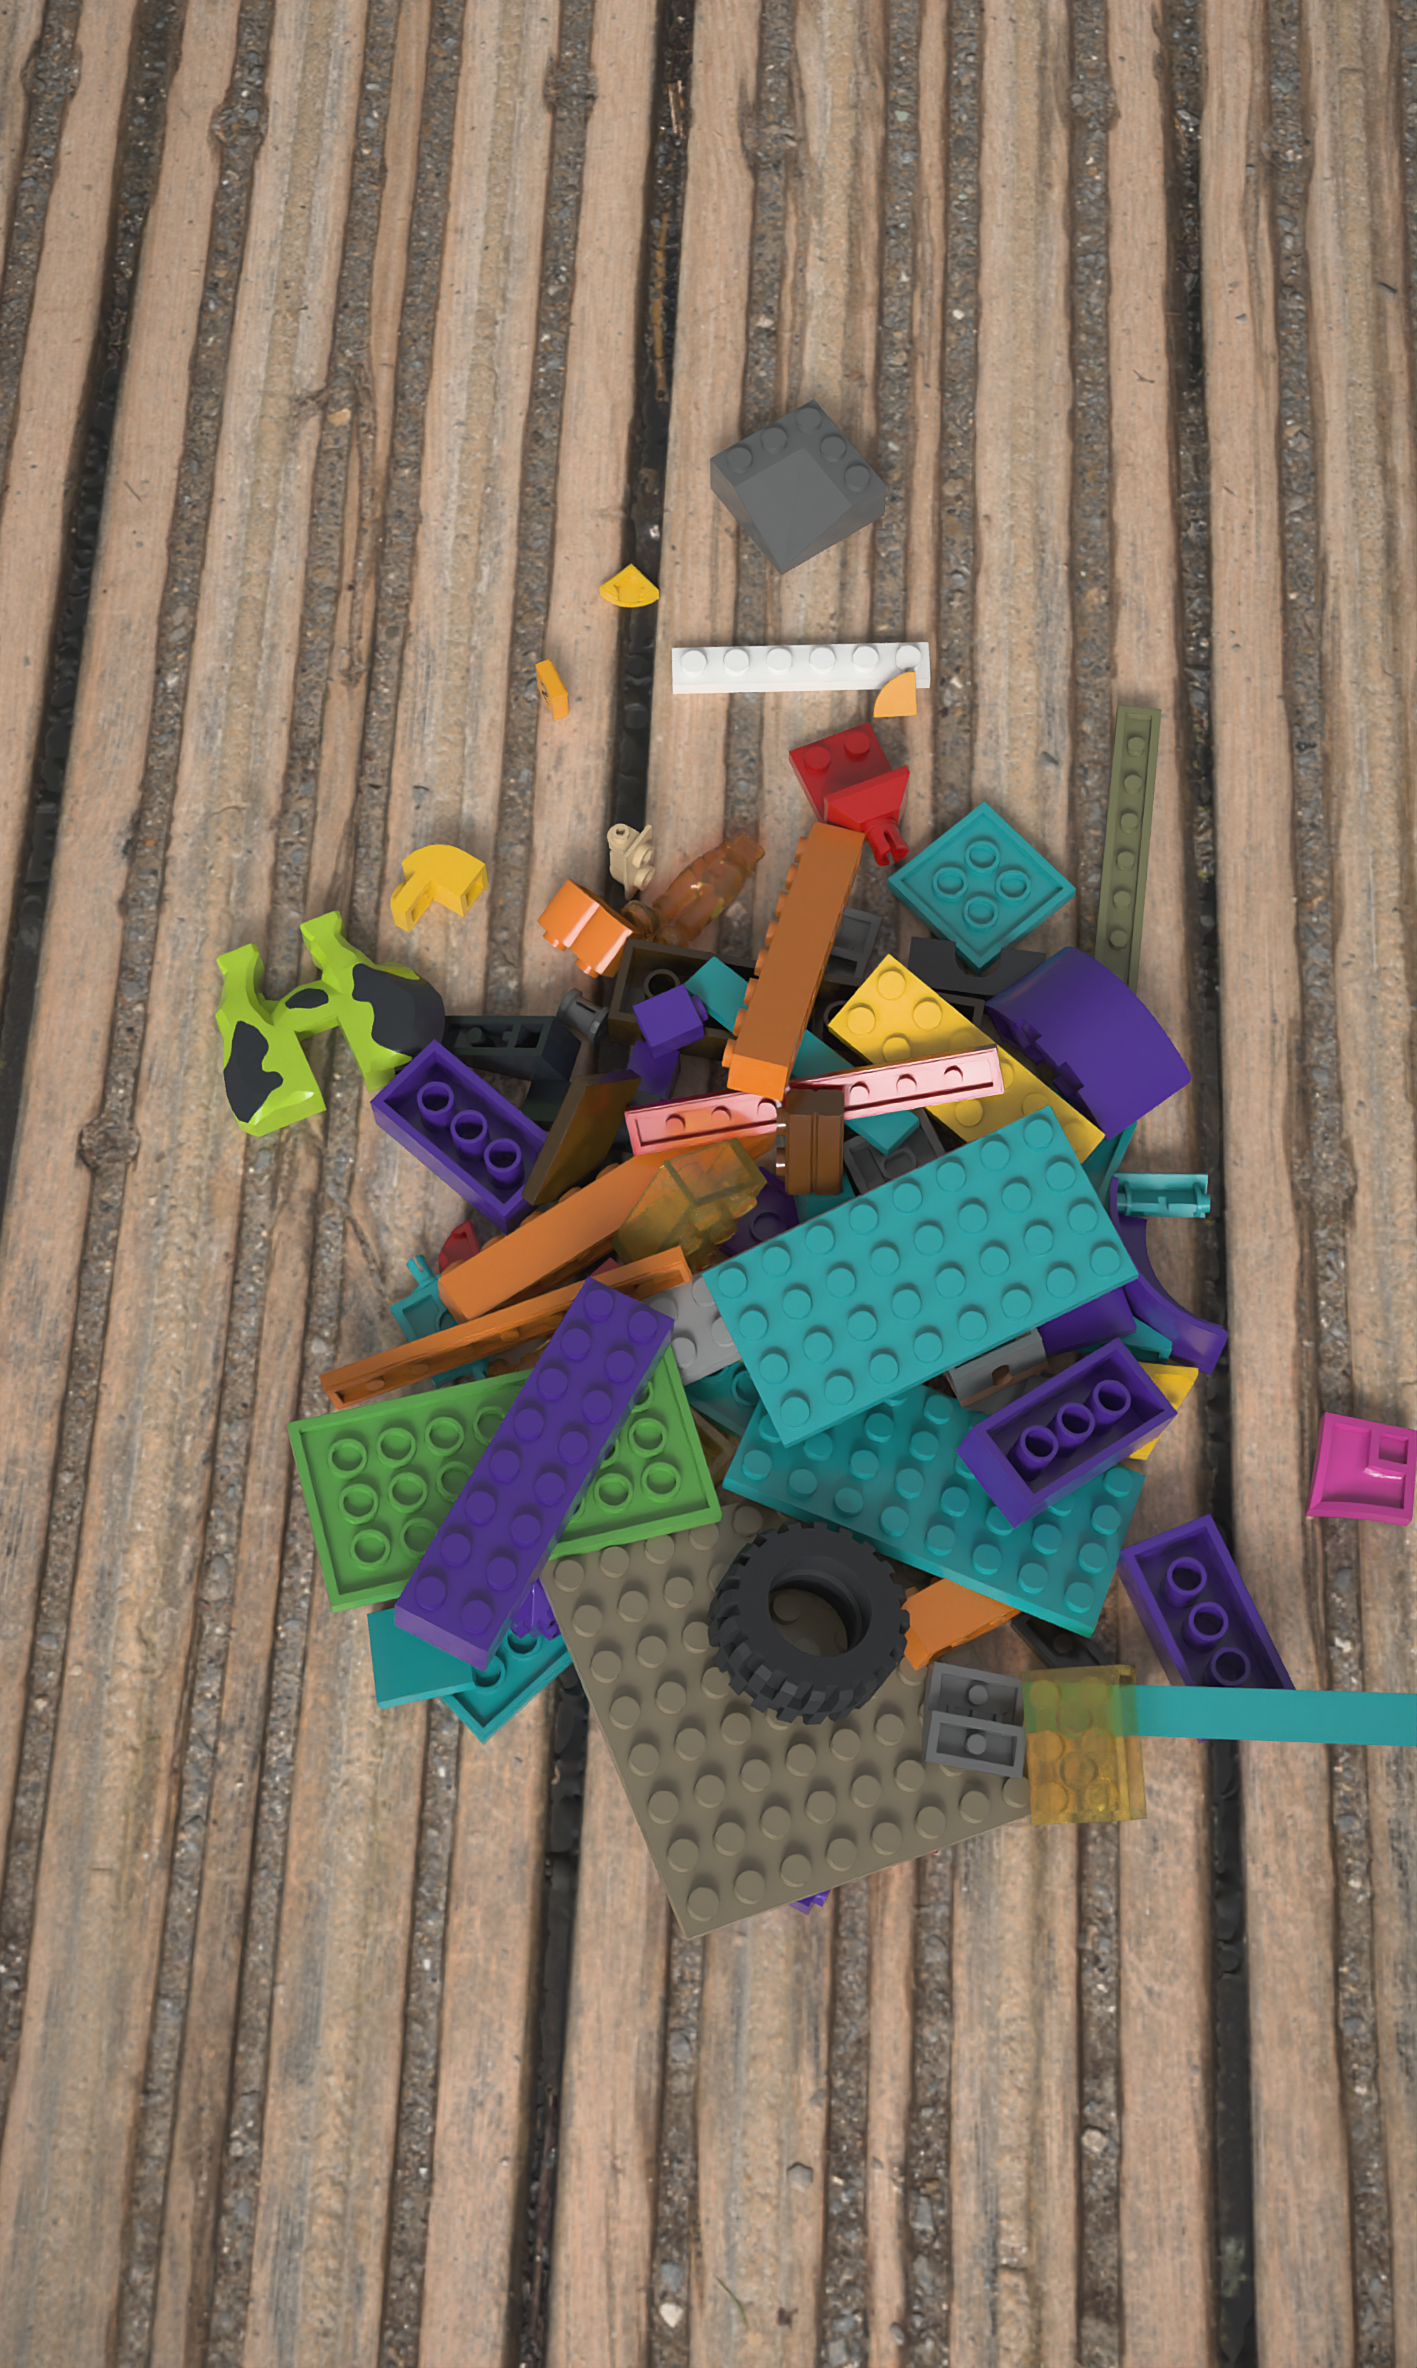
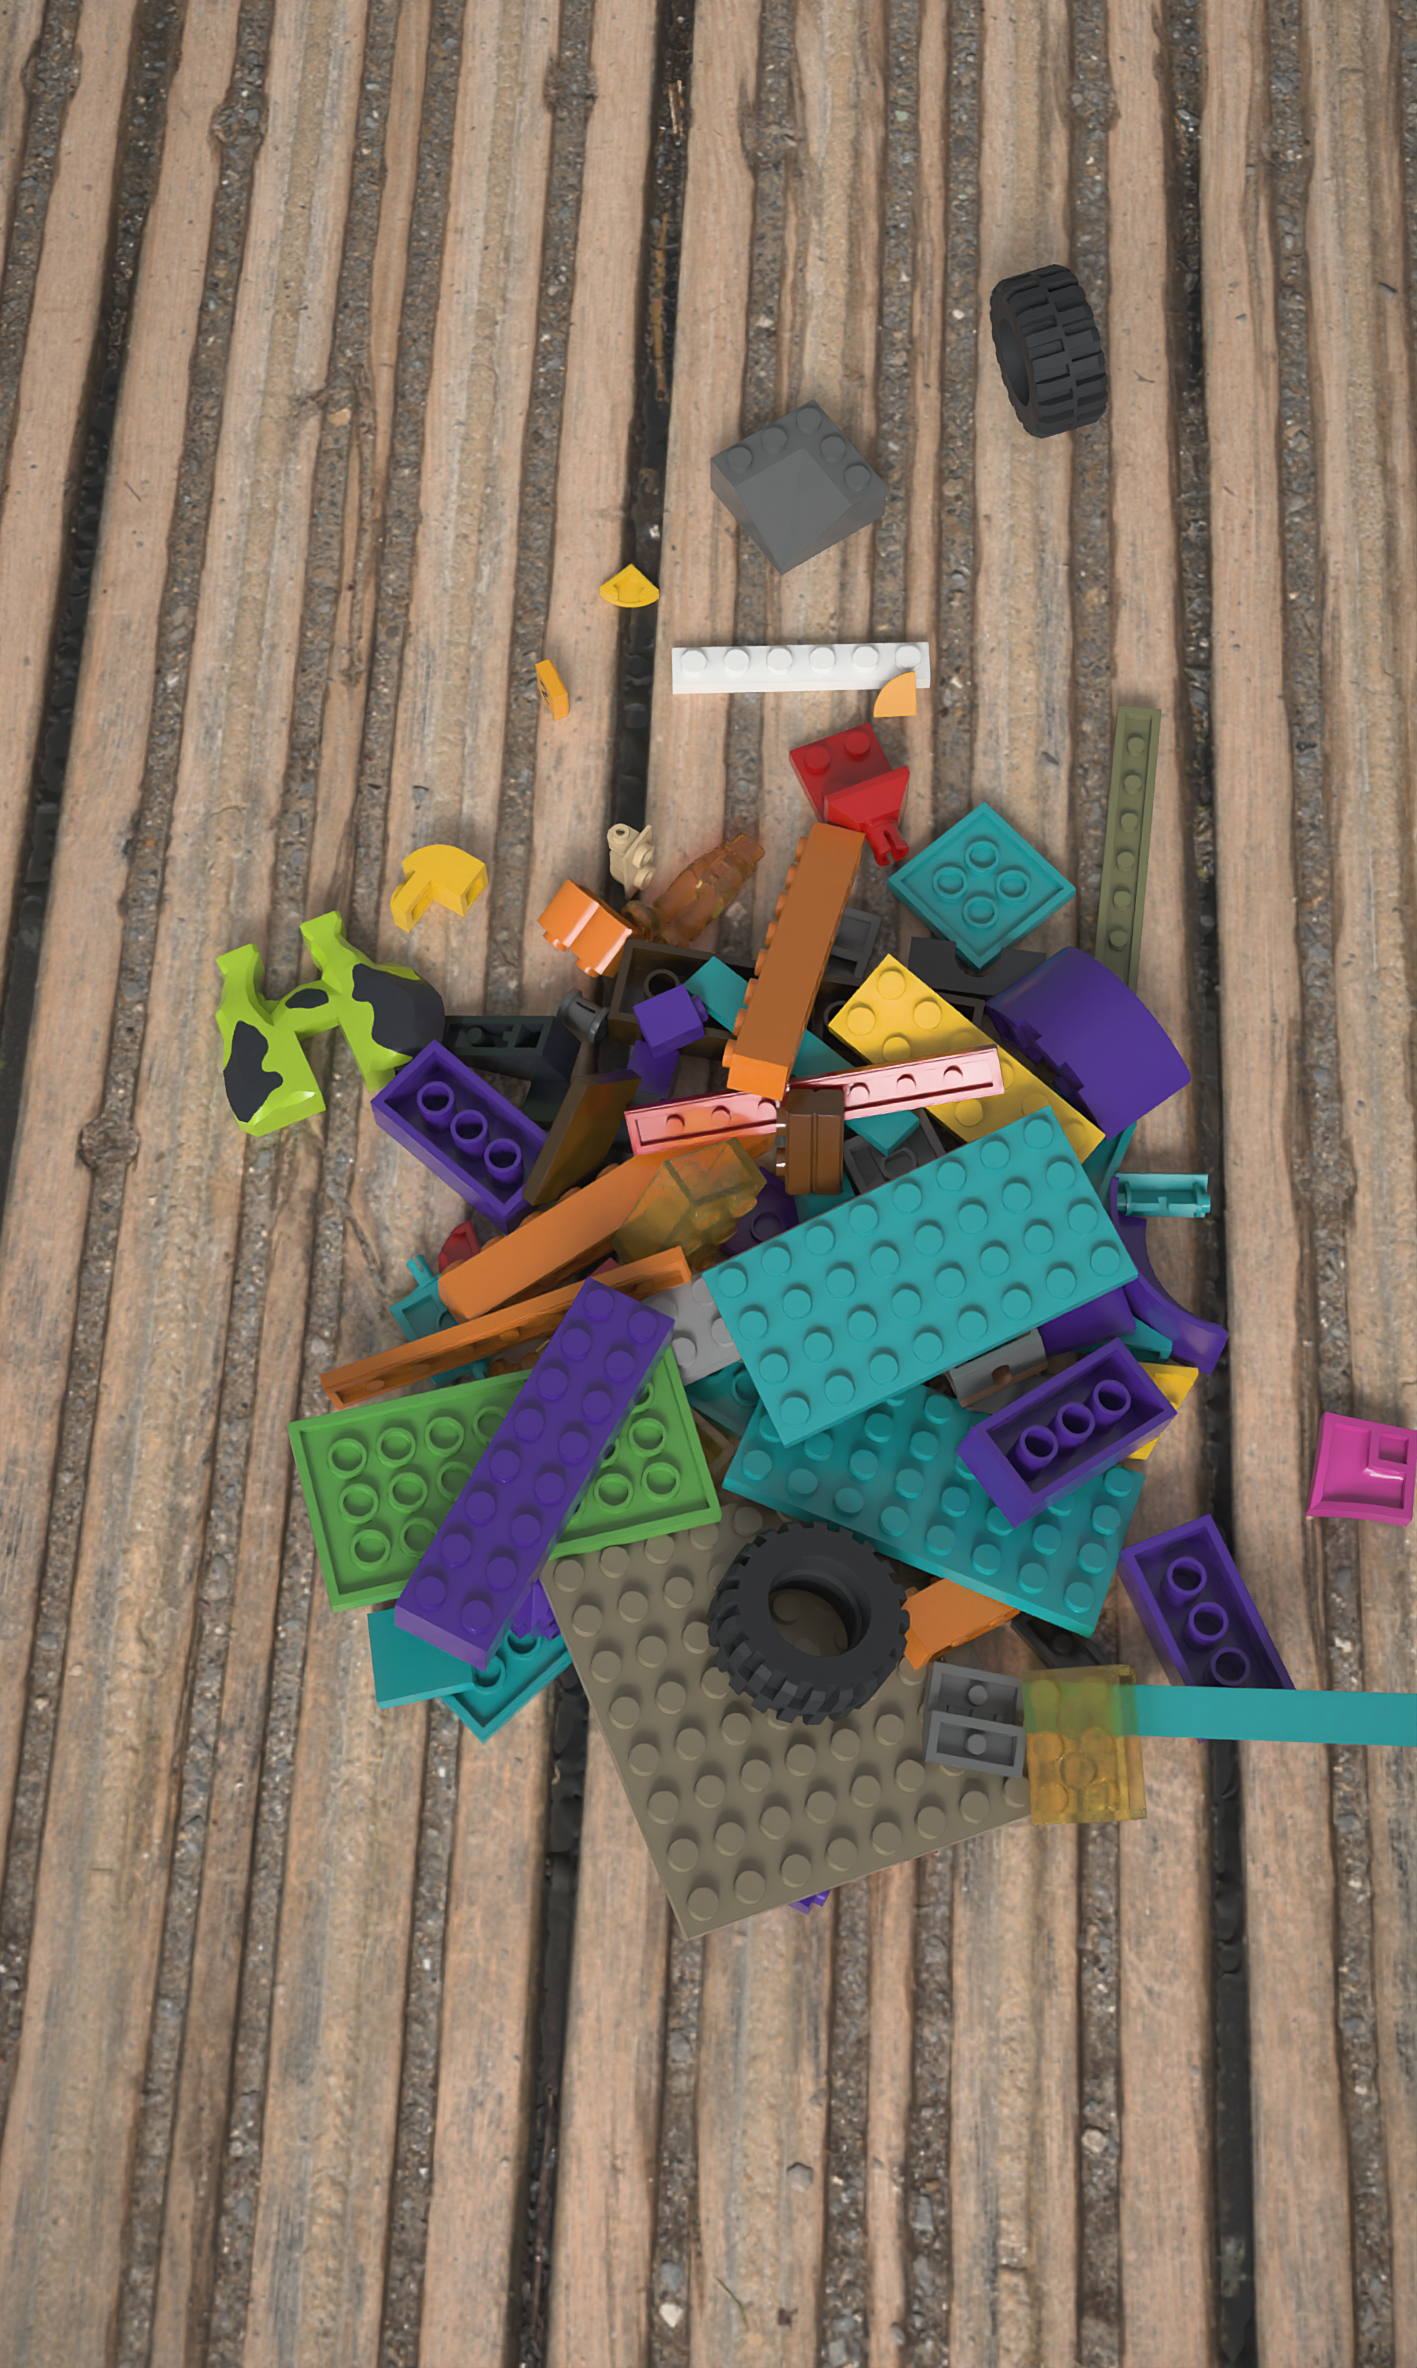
none -> black tyre [989,264,1108,439]

